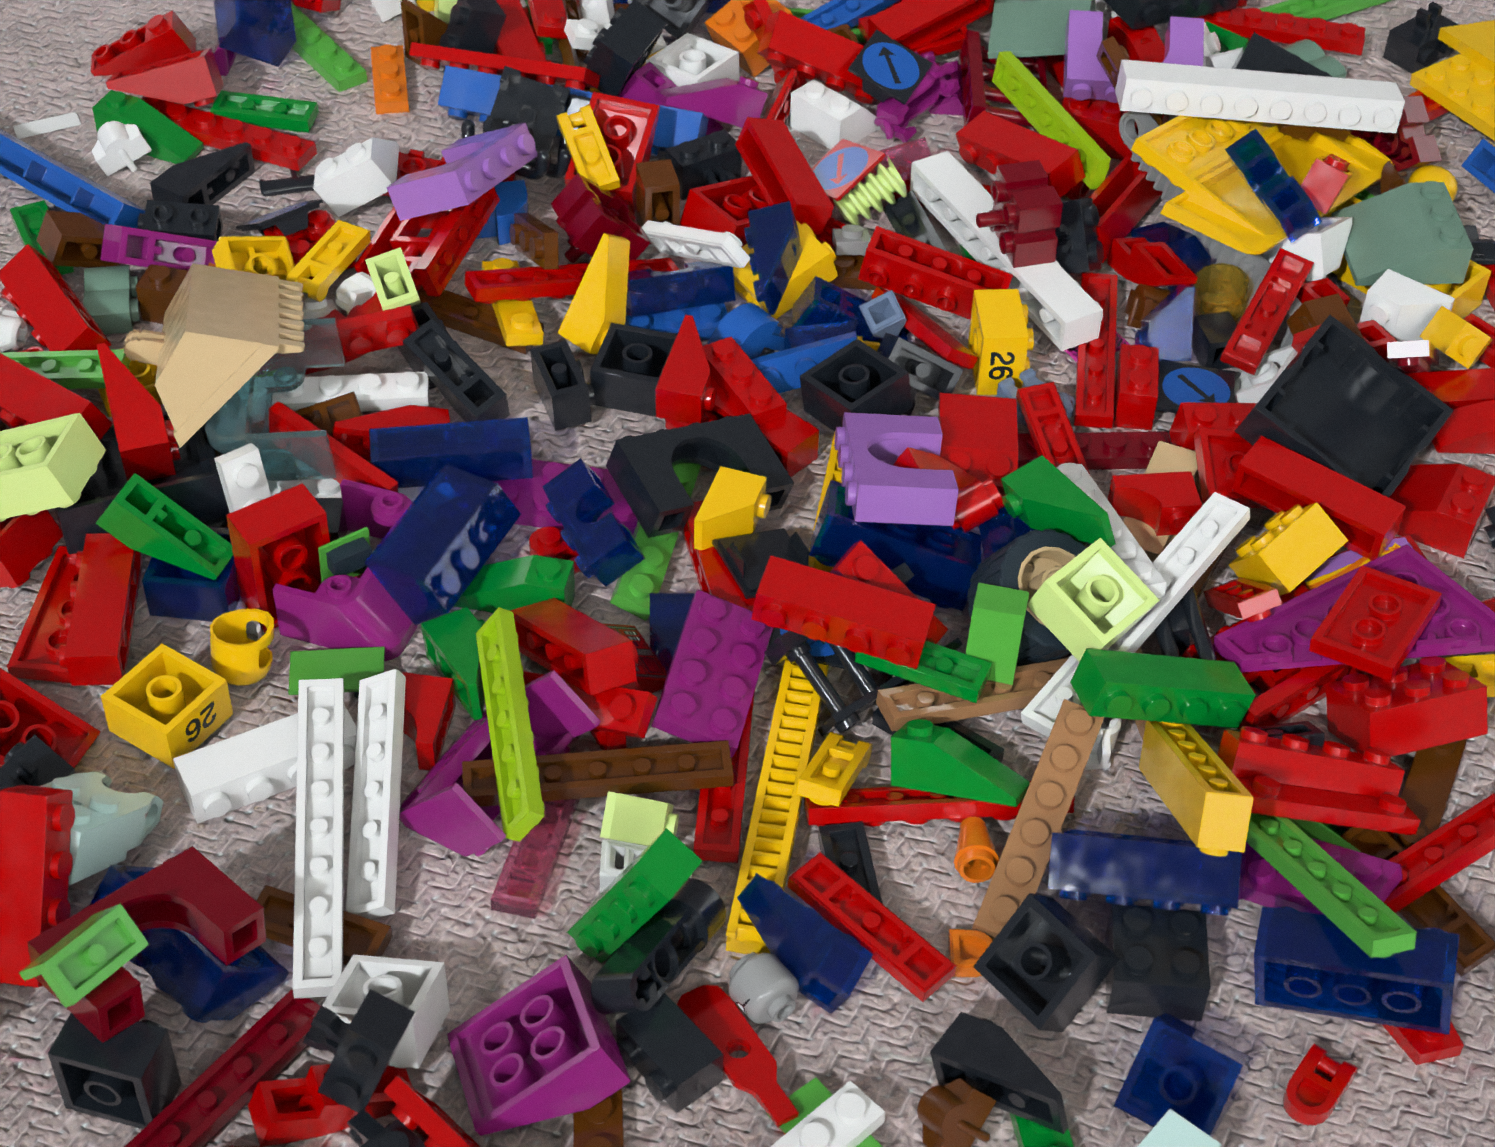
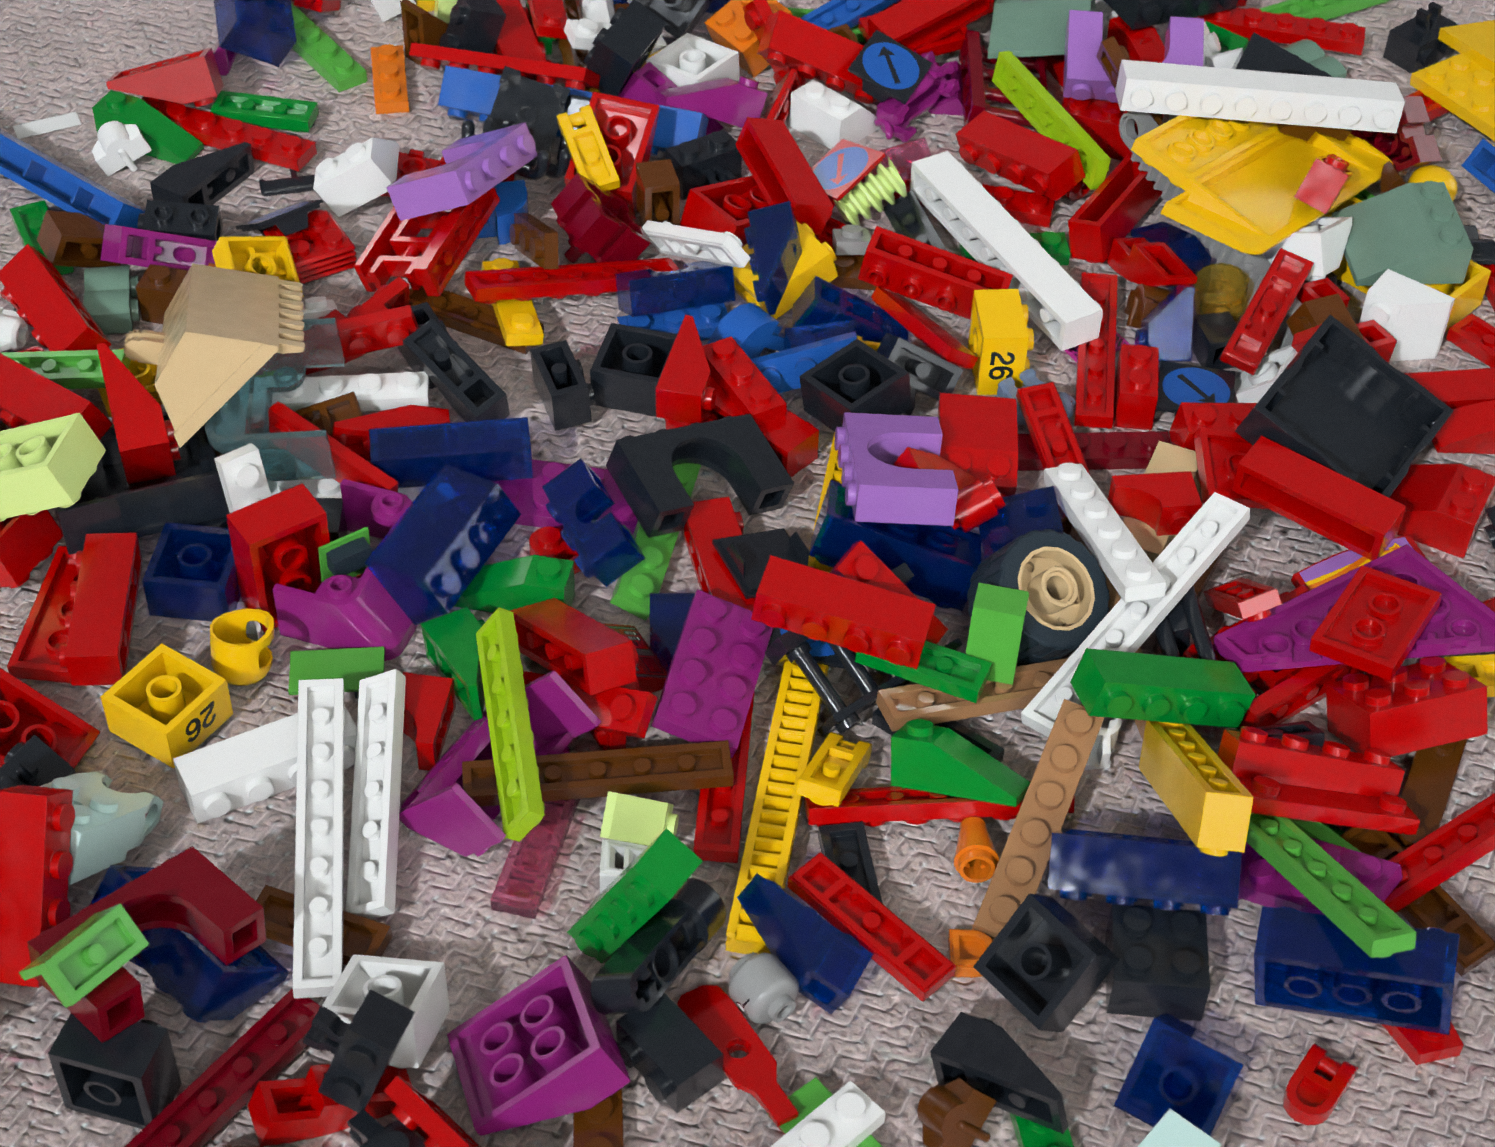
red slope [91,10,196,76] -> none
green slope [96,473,233,580] -> none
yellow plate [286,220,371,302] -> none
white piece [335,272,376,314] -> none
yellowish green slope [365,247,421,311] -> none
yellow slope [558,233,630,355] -> none
yellow slope [694,466,771,551] -> none
sand blue slope [859,290,907,338] -> none
dark red brick [976,160,1063,268] -> none
green slope [1001,455,1116,547] -> none
yellowish green slope [1027,537,1160,662] -> none
black brick [1055,198,1104,274] -> none
clear blue arch [1225,128,1322,243] -> none
yellow brick [1228,502,1348,596] -> none
plate [1387,340,1439,373] -> none
yellow slope [1419,306,1493,369] -> none

